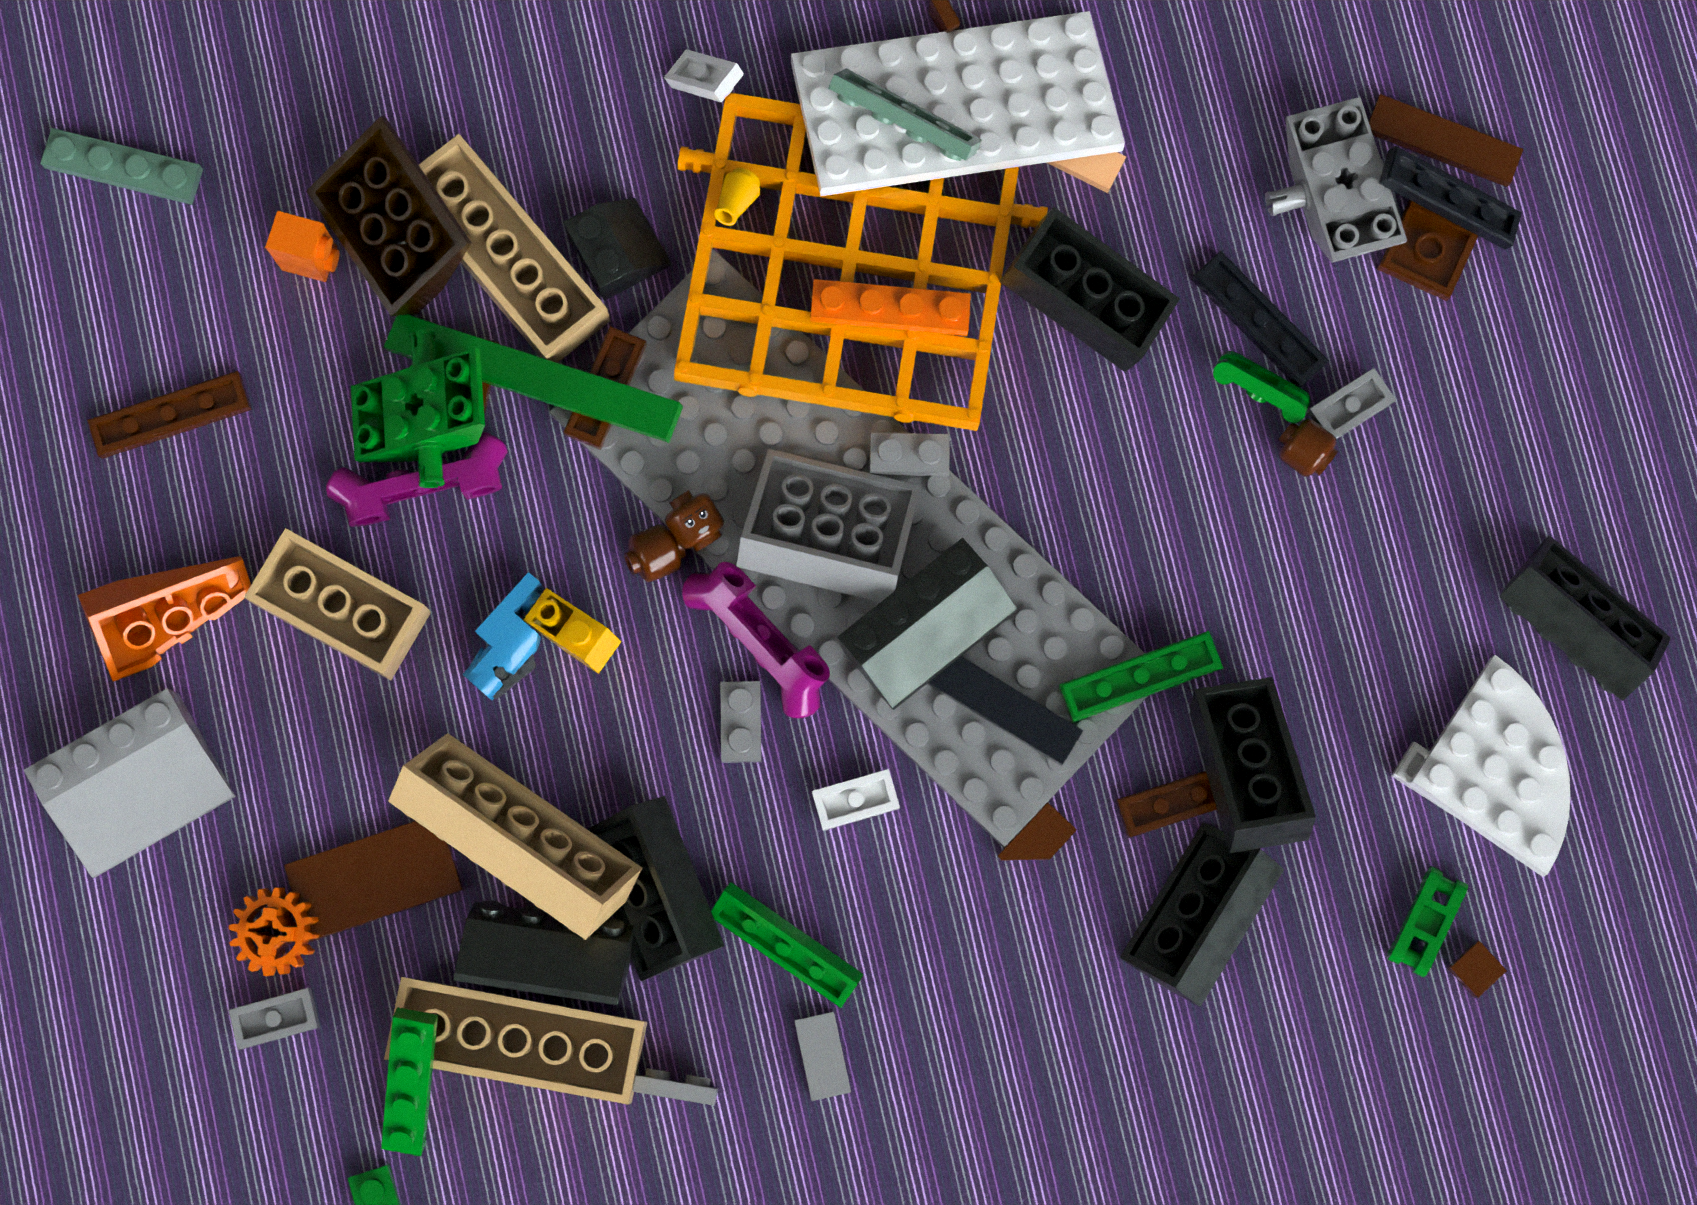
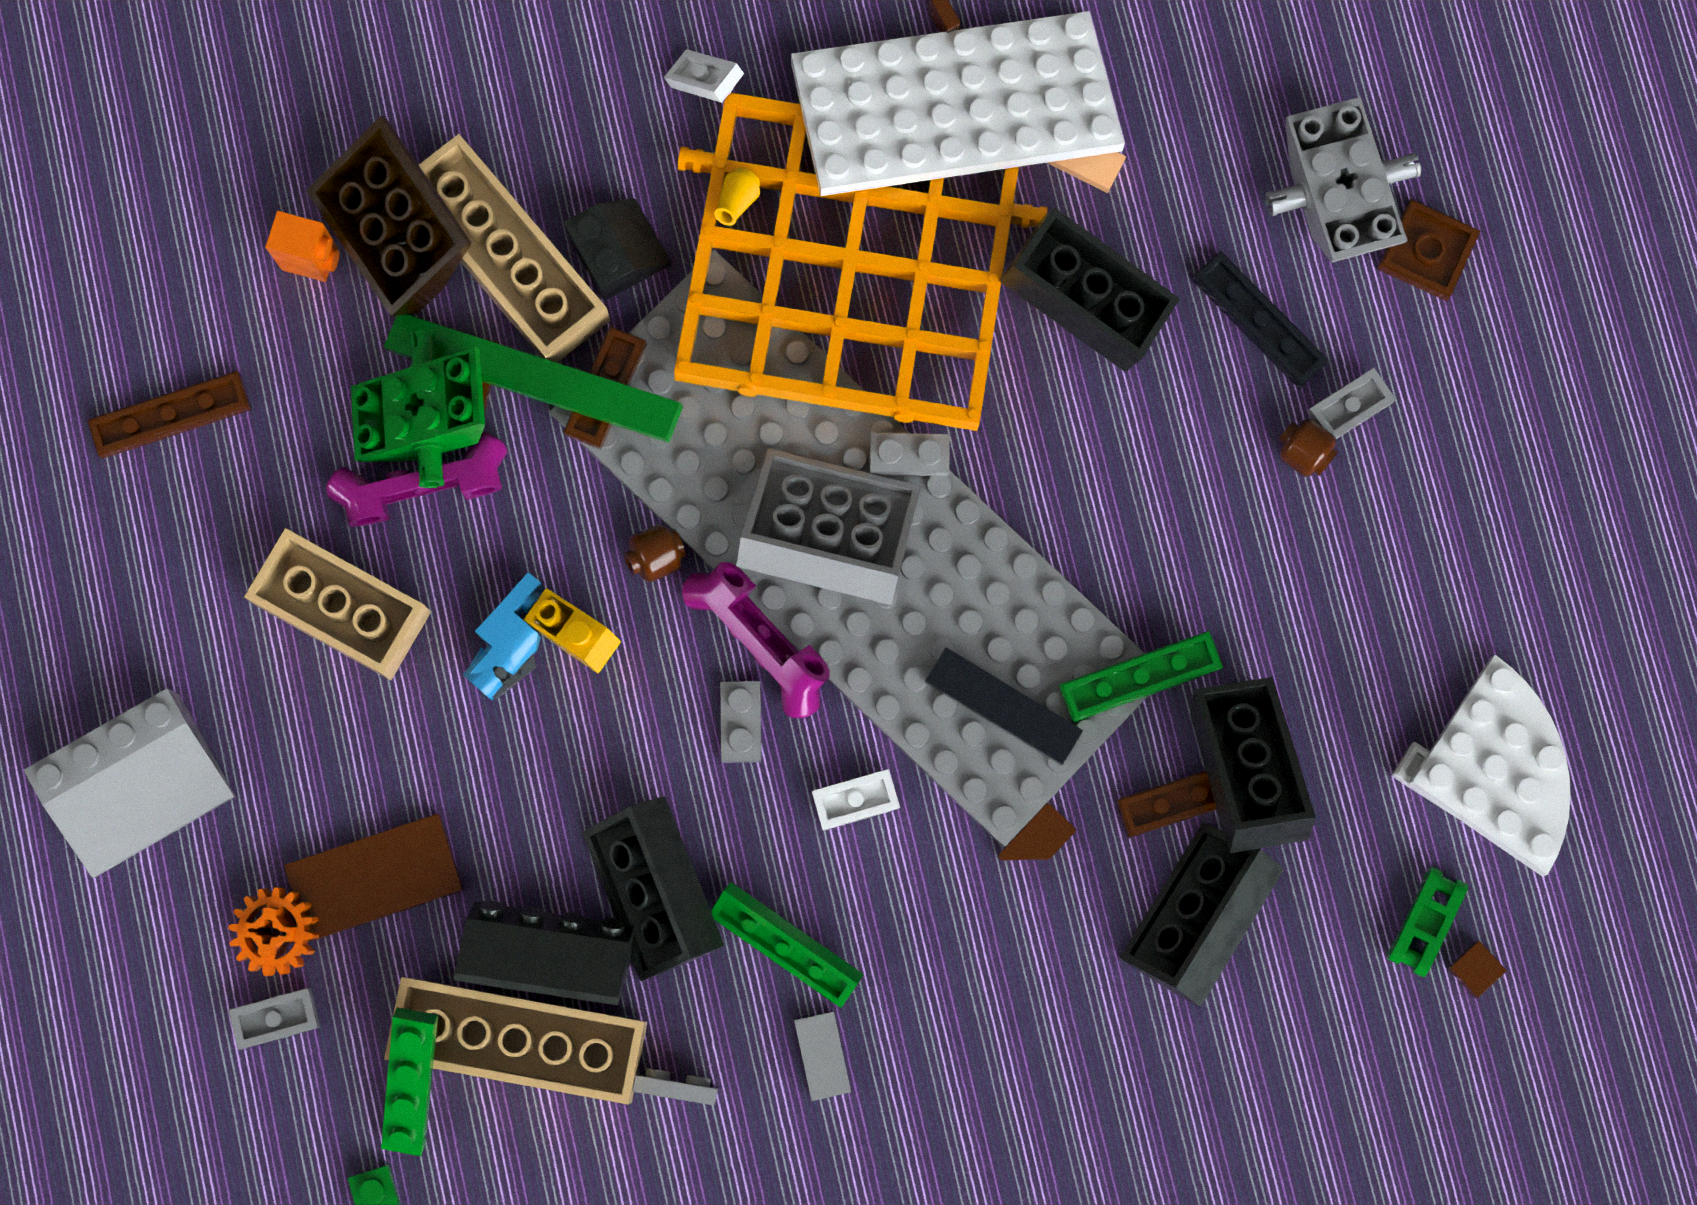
sand green plate [40,128,203,205] -> none
orange wedge [77,556,251,682] -> none
tan brick [388,733,642,940] -> none
reddish brown head [665,490,724,552] -> none
orange plate [810,279,971,336] -> none
sand green plate [828,68,982,161] -> none
slope [837,538,1018,710] -> none
green plate [1213,351,1311,423] -> none
reddish brown tile [1369,94,1524,187] -> none
black tile [1379,146,1522,250] -> none
pearl dark grey slope [1499,535,1671,701] -> none

